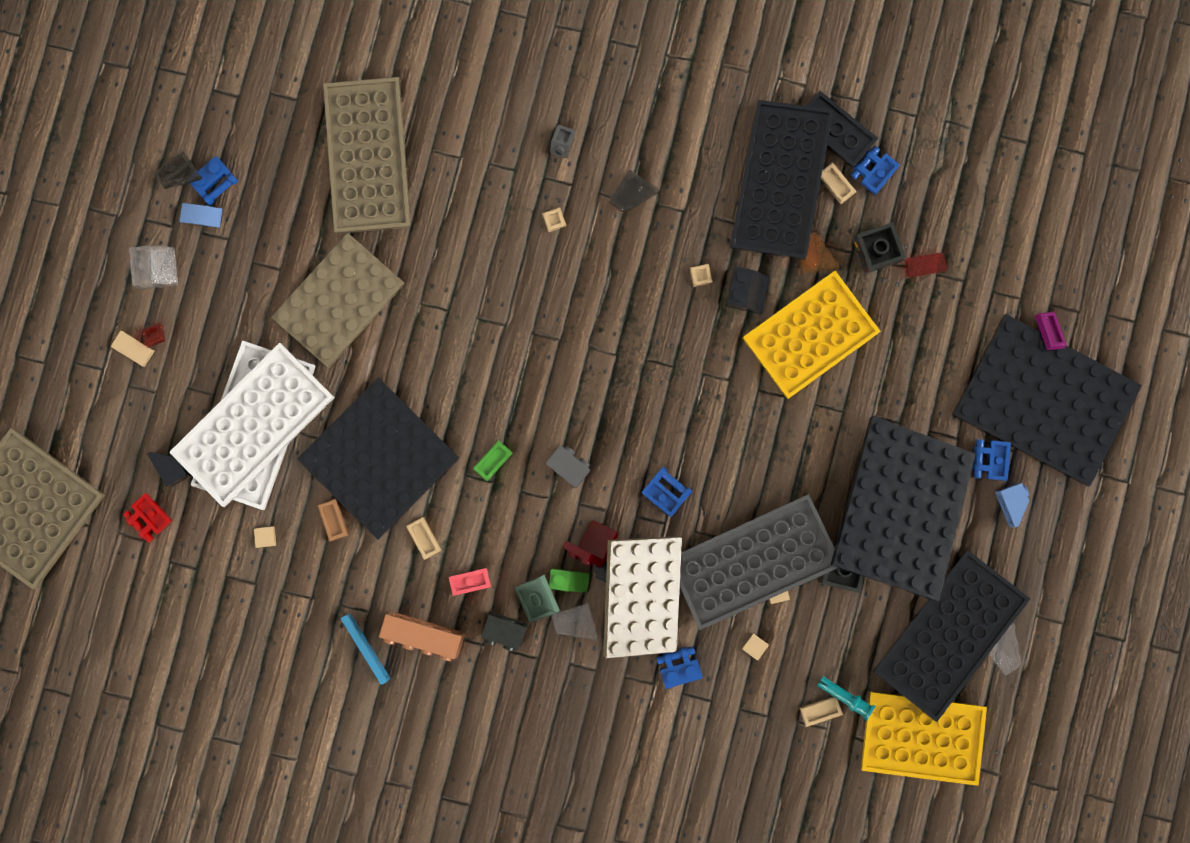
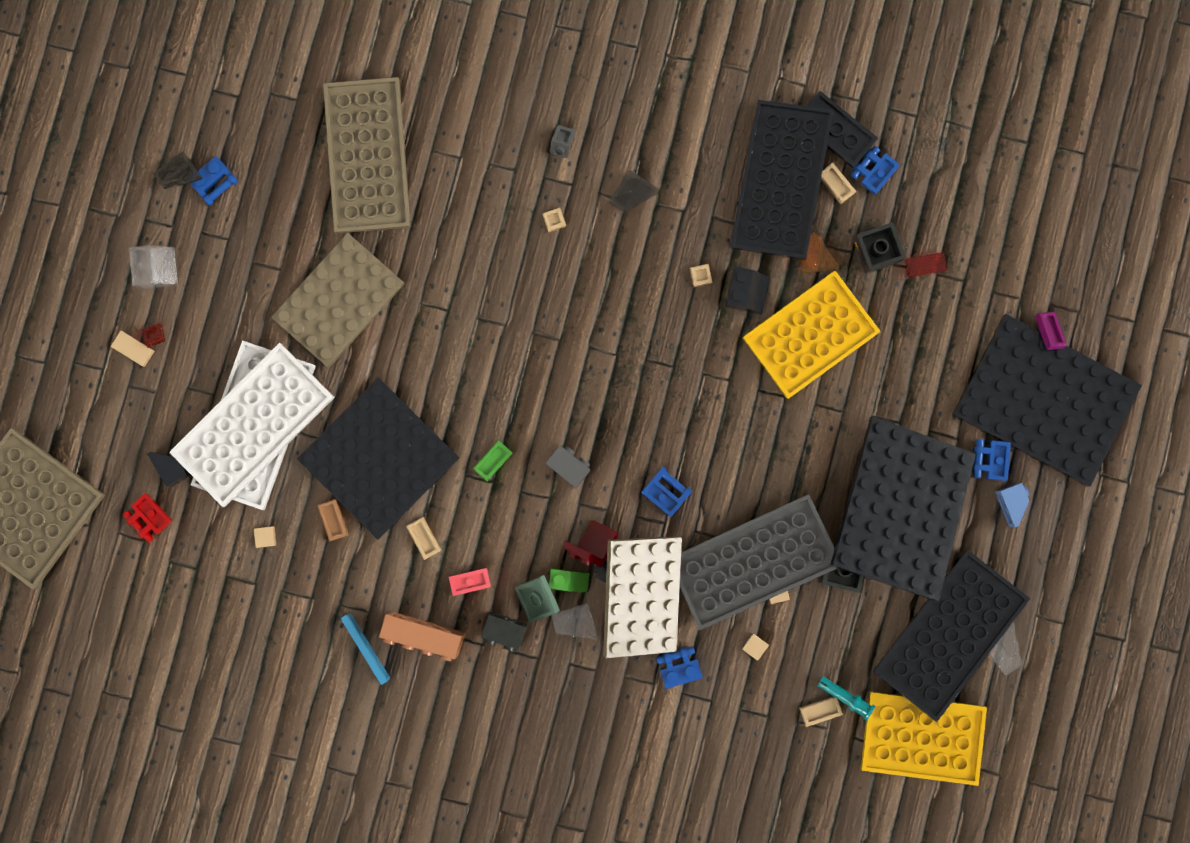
medium blue slope [180,203,222,228] -> none

